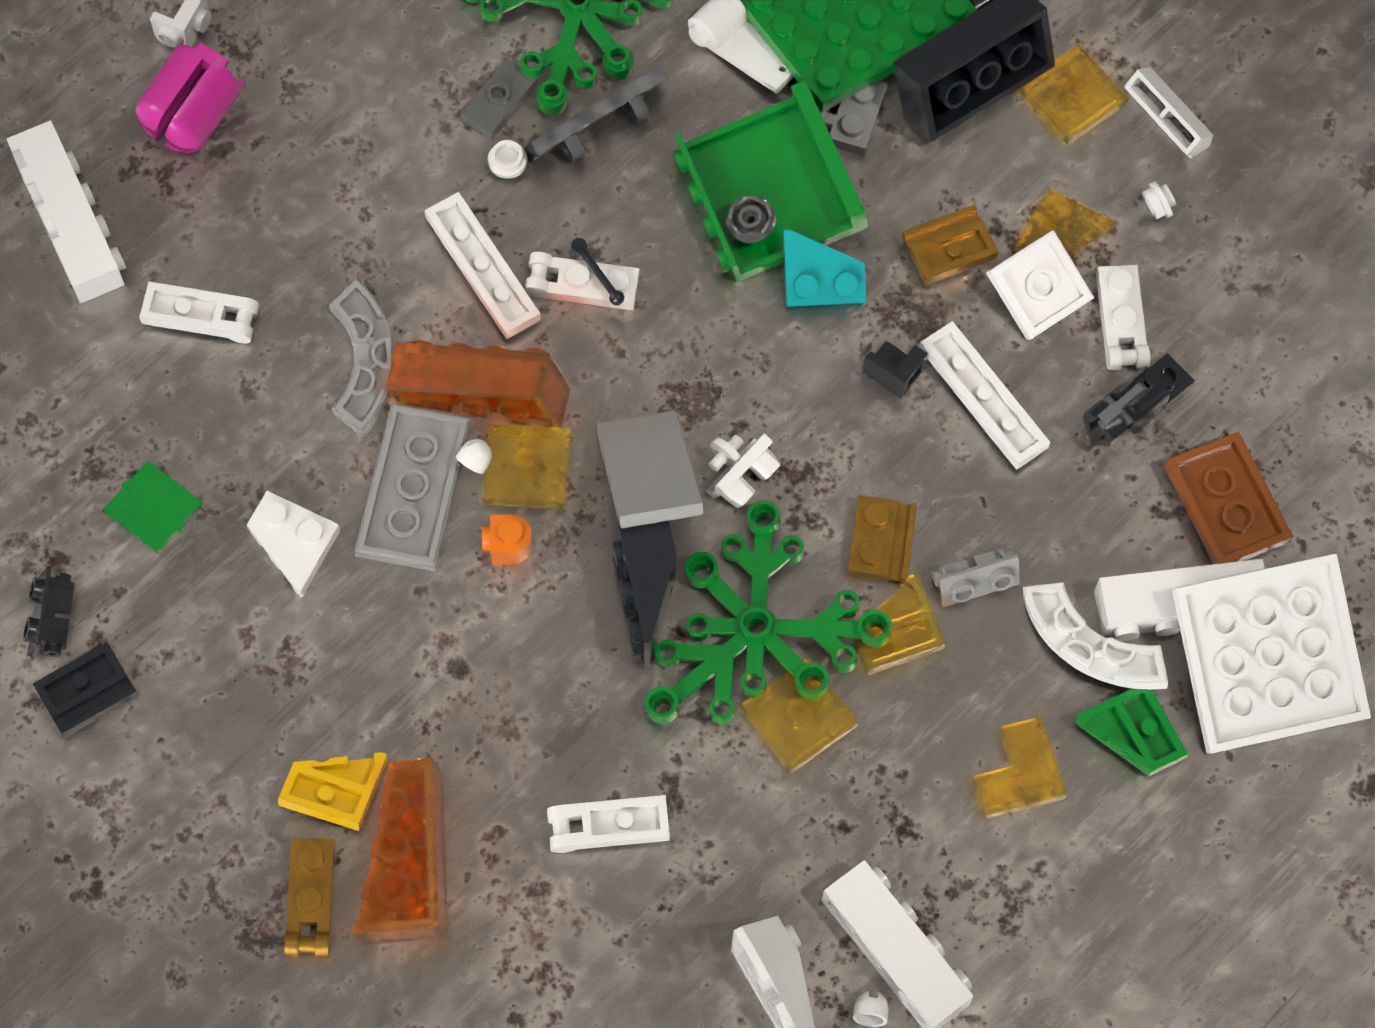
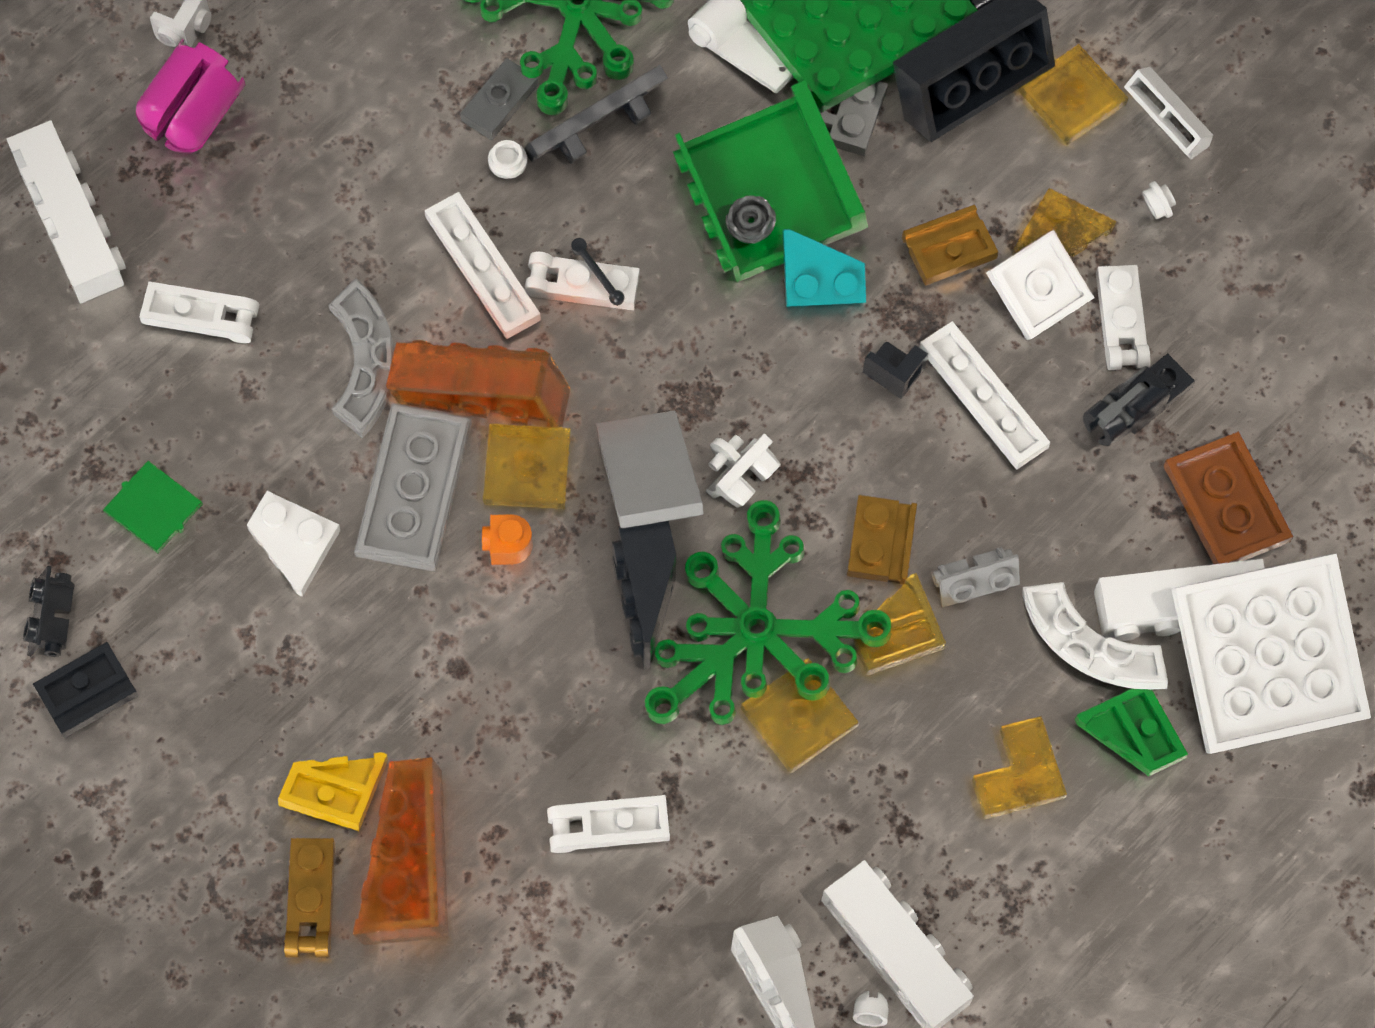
white hinge [456,439,492,474] -> none

